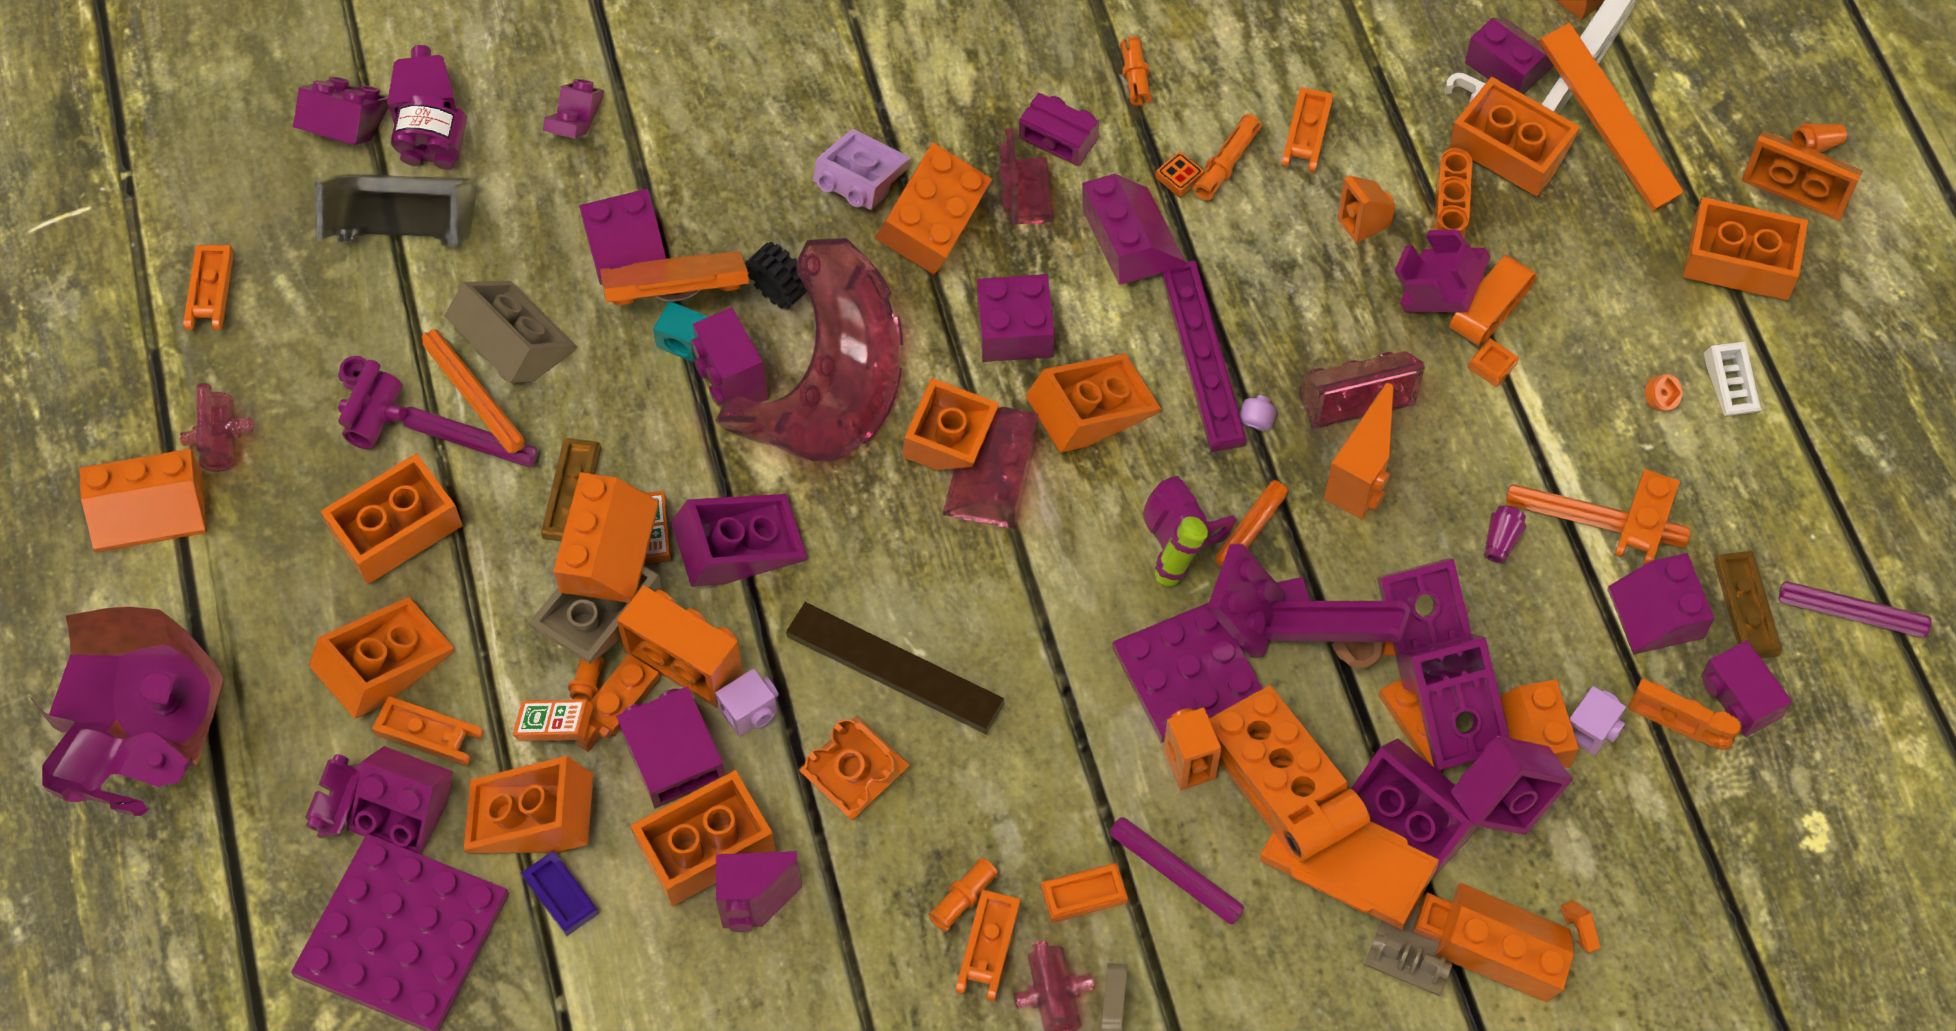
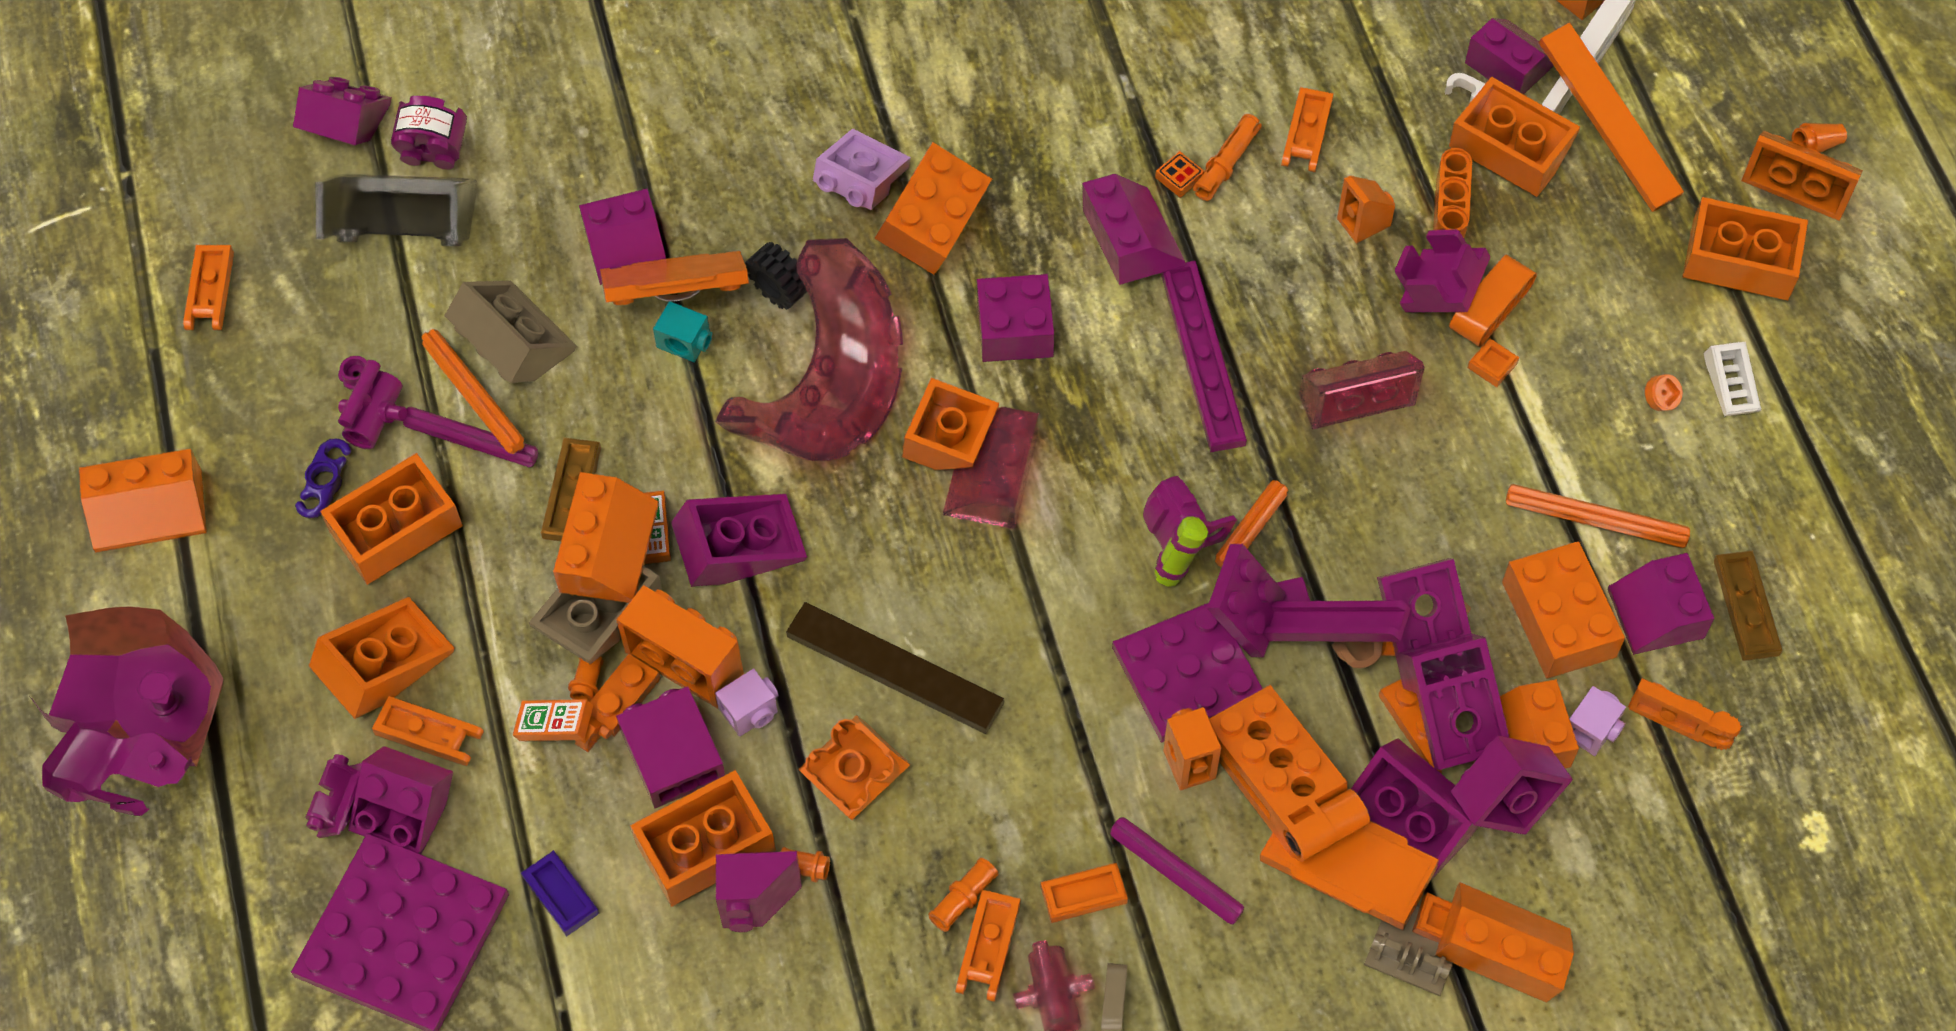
clear pink pin [179,383,254,472] -> none
magenta torso [388,45,457,124] -> none
orange slope [463,756,593,854] -> none
magenta slope [543,79,604,138] -> none
magenta brick [690,307,768,416] -> none
clear pink bracket [999,128,1053,225] -> none
magenta brick [1019,92,1099,166] -> none
orange slope [1025,353,1161,453] -> none
orange pin [1120,37,1152,106] -> none
lavender piece [1239,395,1277,432] -> none
orange slope [1324,382,1393,520] -> none
magenta cone [1484,505,1526,564] -> none
orange tile [1560,900,1601,953] -> none
orange hinge [1614,469,1680,565] -> none
magenta brick [1701,640,1792,737] -> none
magenta axle [1779,581,1932,638] -> none
none -> dark purple piece [295,438,351,519]
none -> orange pin [781,847,830,882]
none -> orange brick [1502,541,1625,679]

